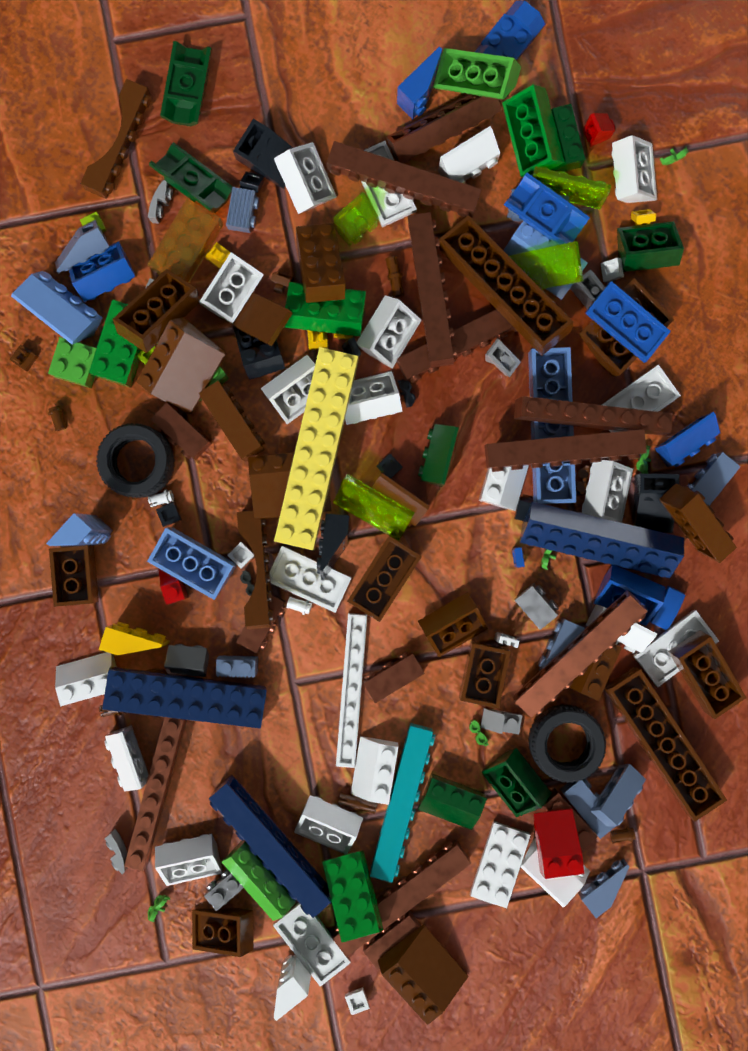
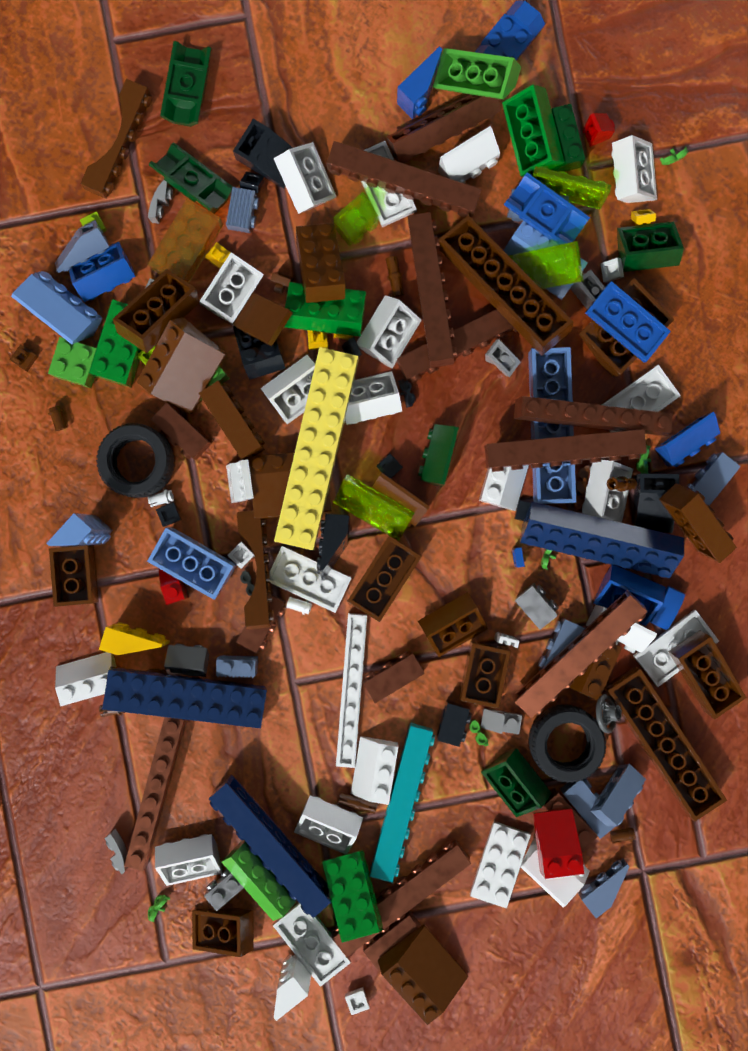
white slope [105,725,149,791] -> none
dark green slope [418,773,487,830] -> none
none -> white slope [226,460,254,503]
none -> black brick [436,700,472,747]
none -> dark grey piece [596,694,622,734]
none -> reddish brown pin [607,476,637,492]

